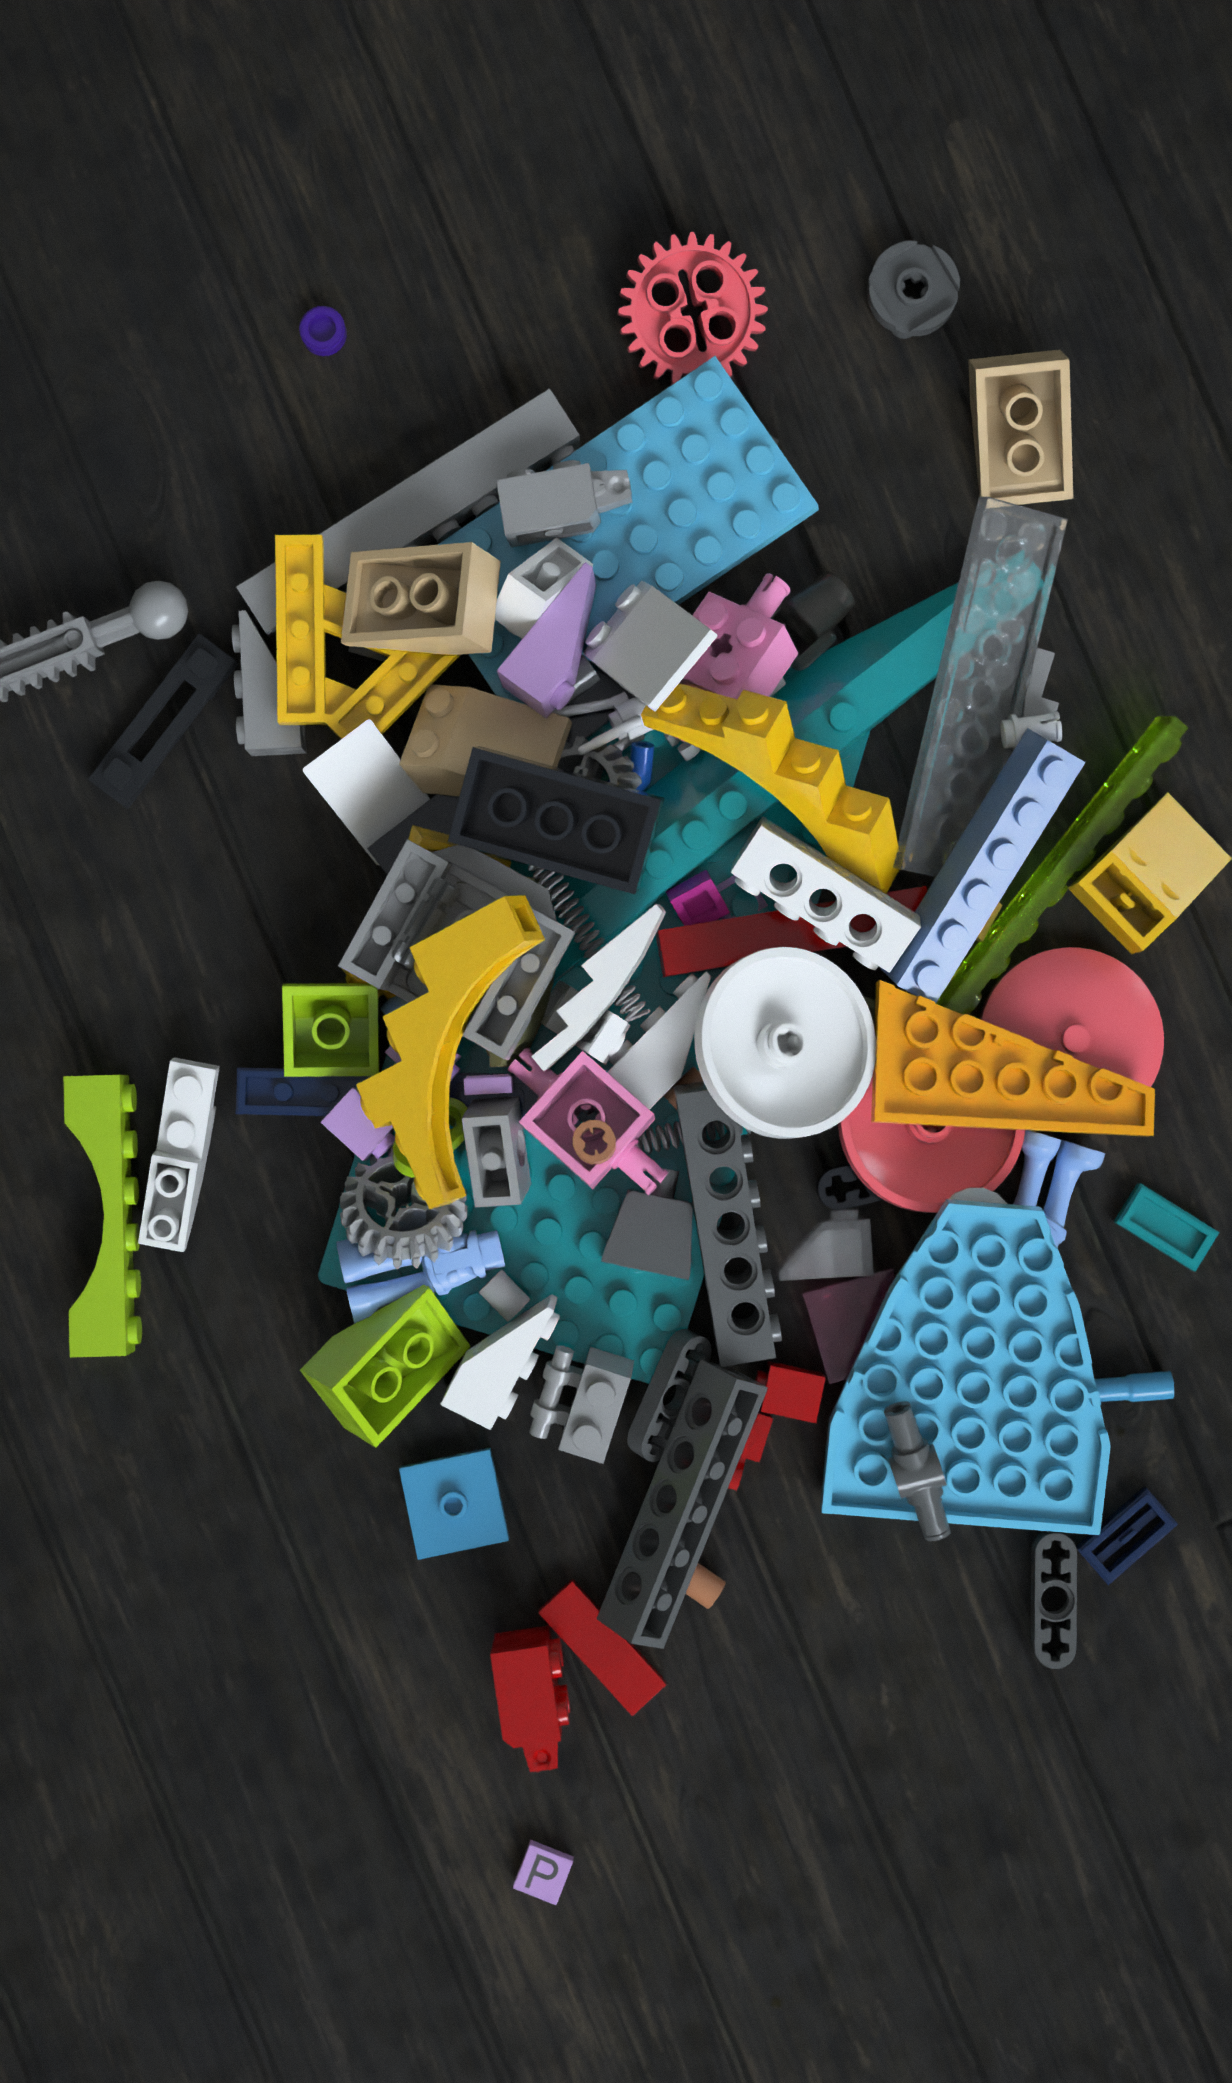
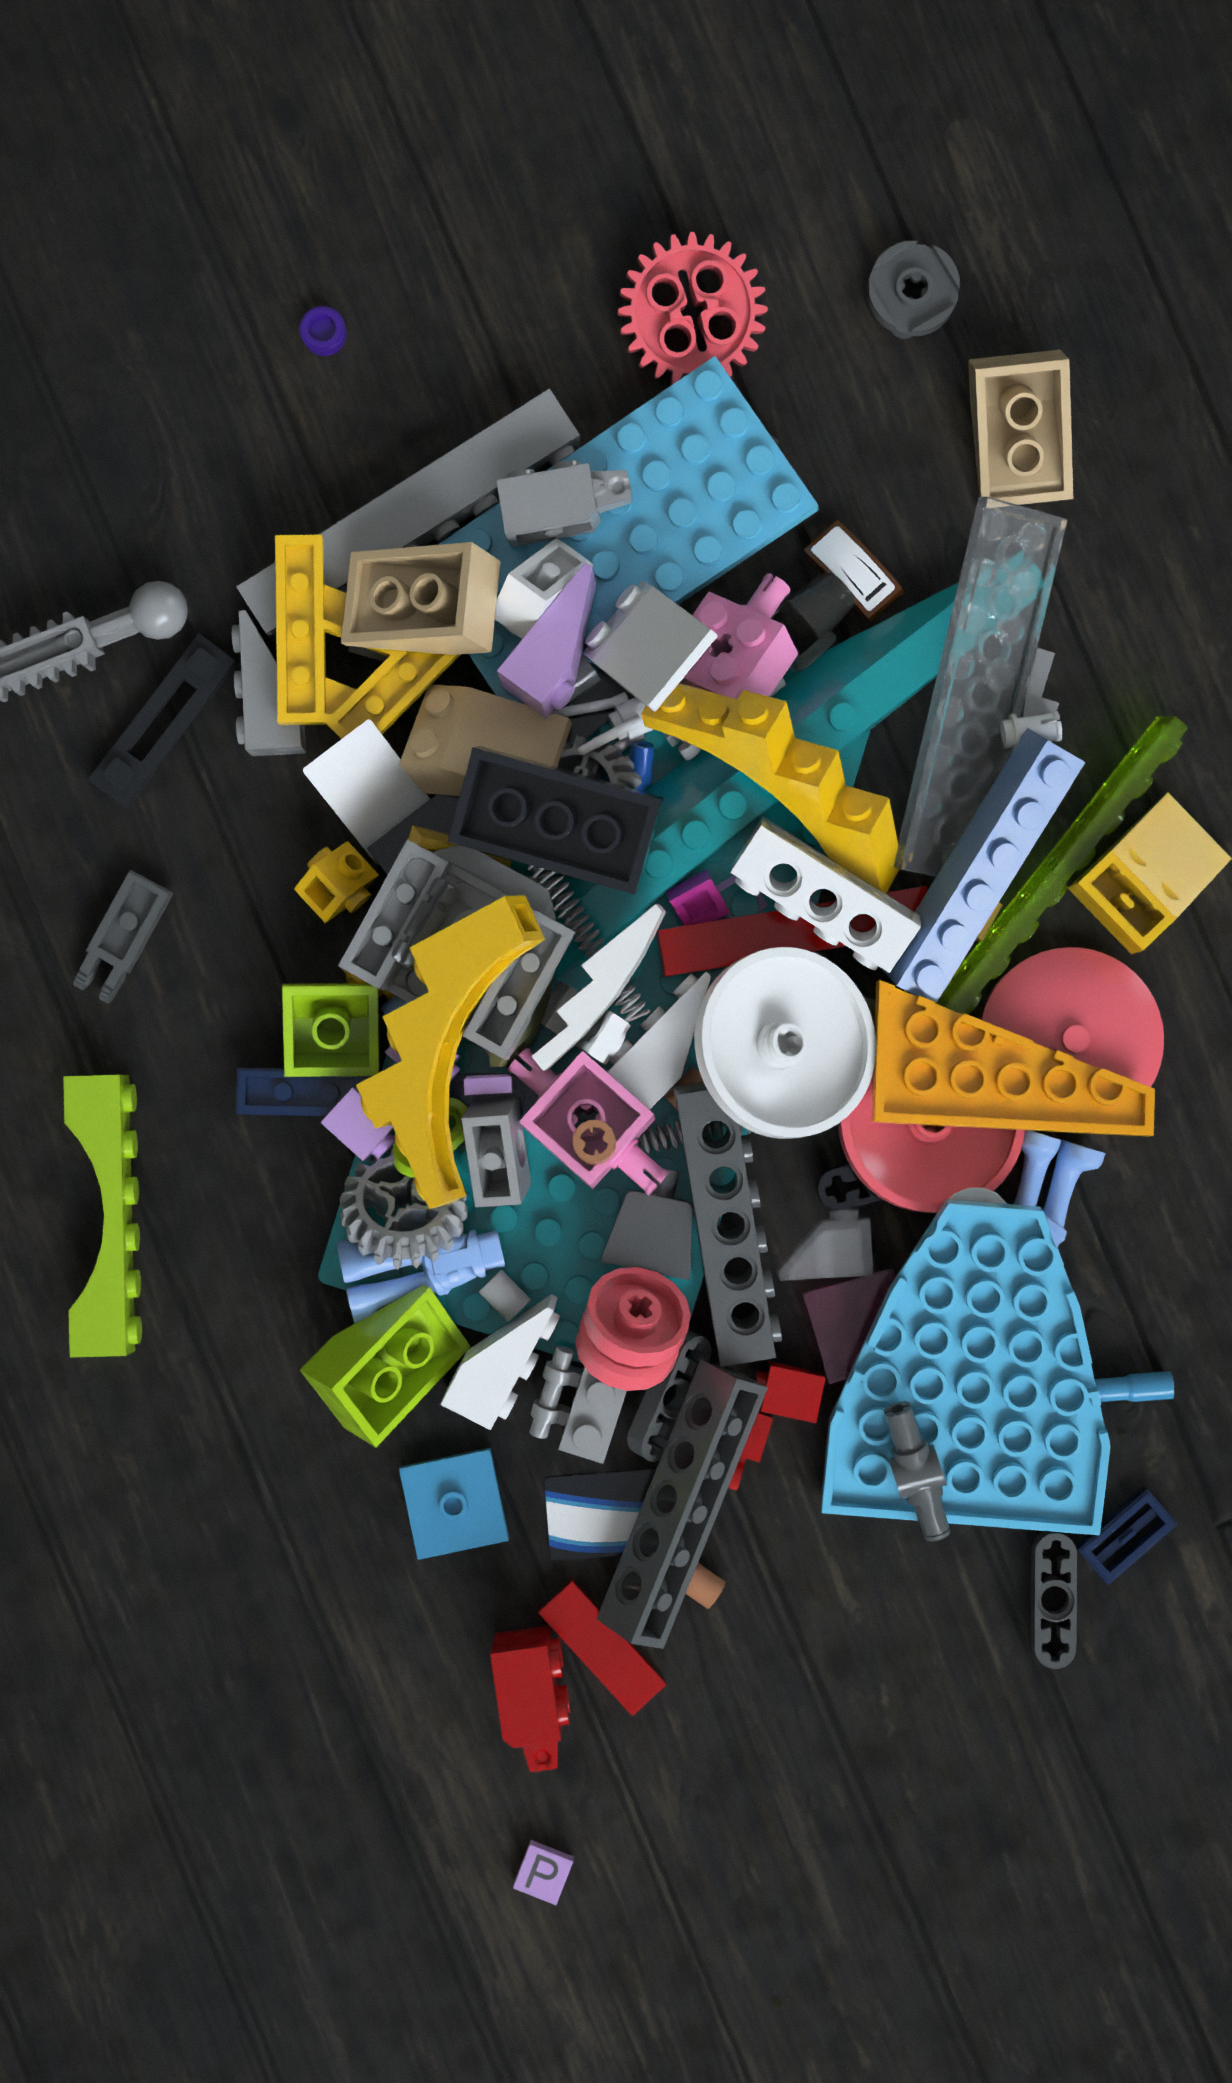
white slope [138,1057,220,1252] -> none
teal tile [1114,1183,1220,1272] -> none
none -> dark grey hinge [73,870,174,1004]
none -> yellow brick [294,841,379,923]
none -> sticker [544,1469,656,1561]
none -> coral wheel [575,1267,691,1391]
none -> white slope [804,520,904,623]

